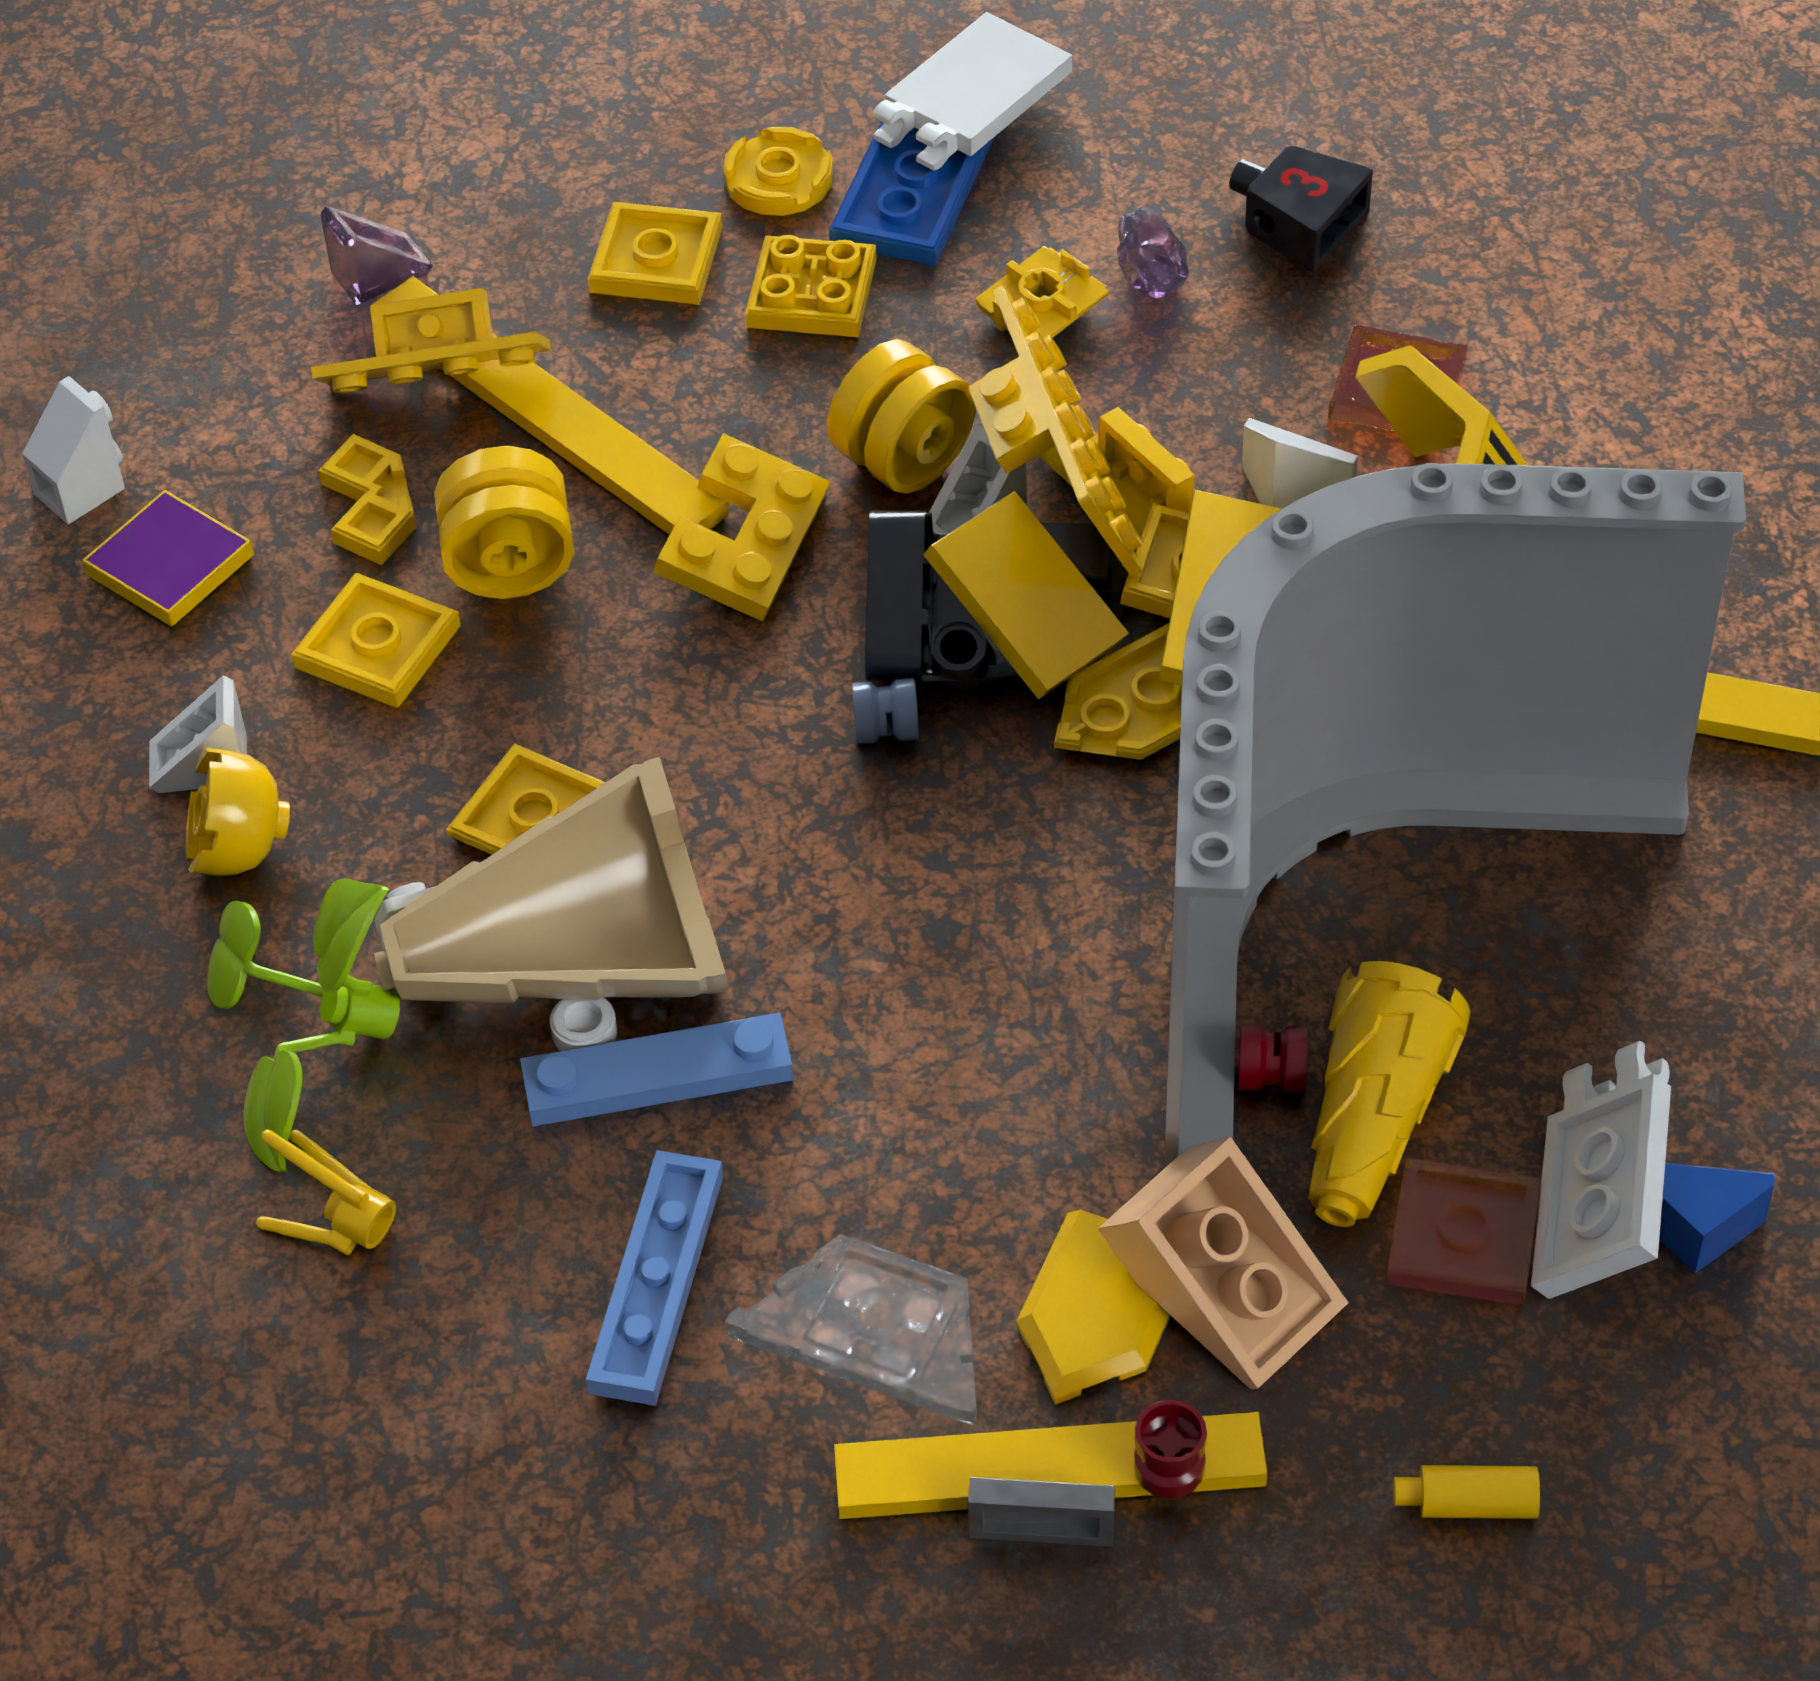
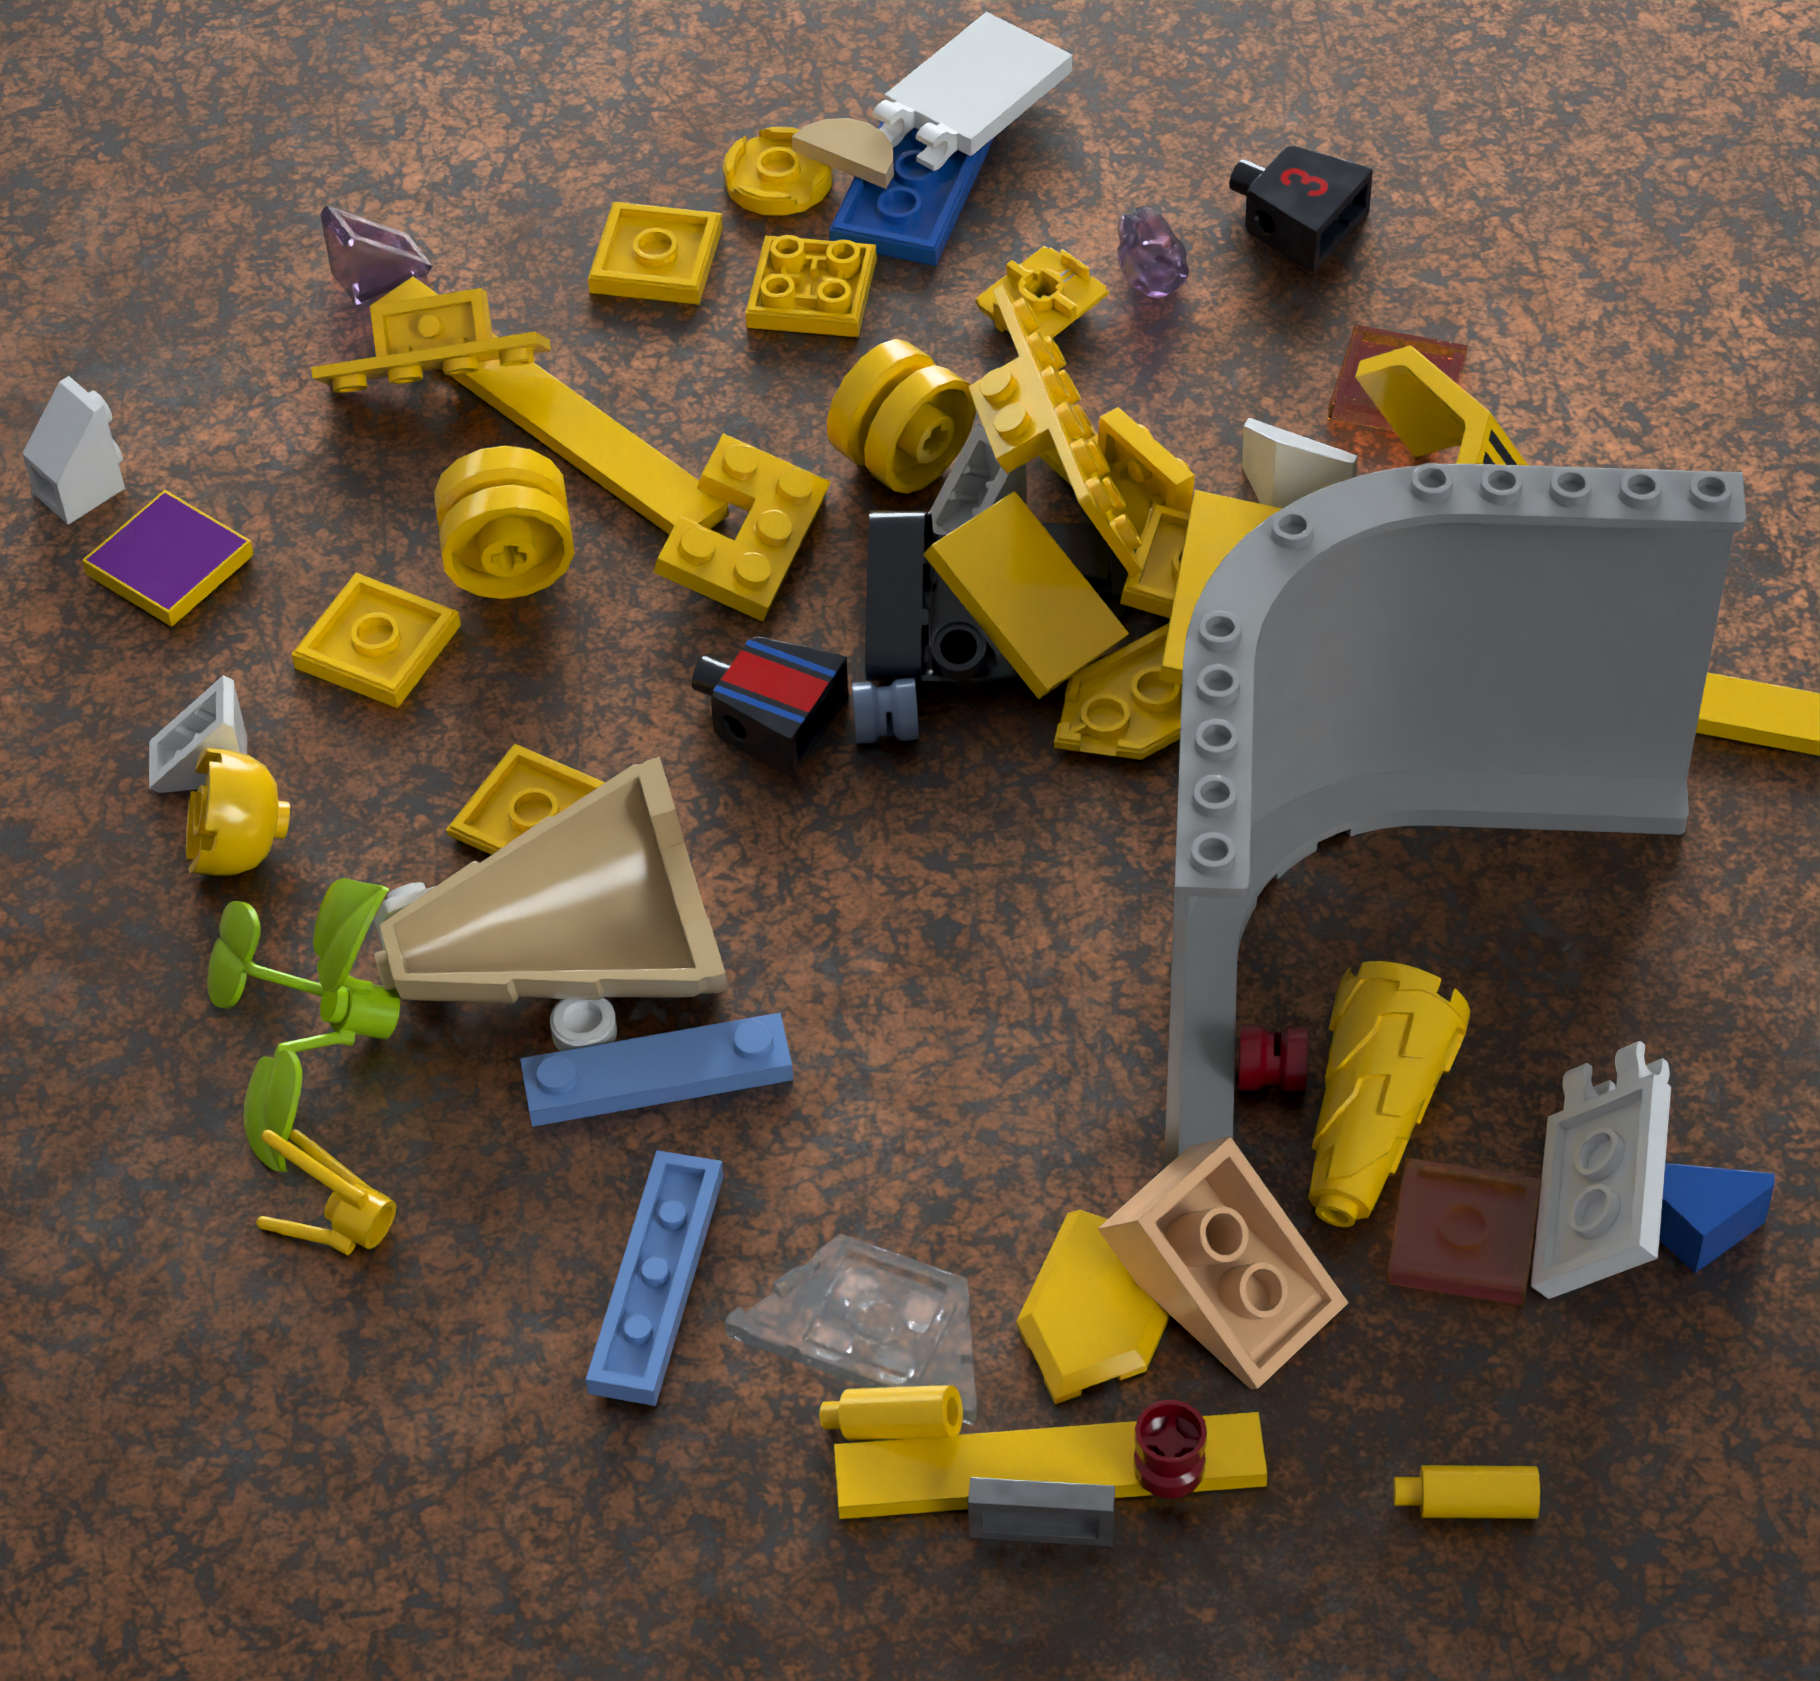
yellow tile [318,434,416,566] -> none
none -> black torso [691,636,849,778]
none -> tan tile [792,118,894,189]
none -> yellow cylinder [819,1385,963,1441]

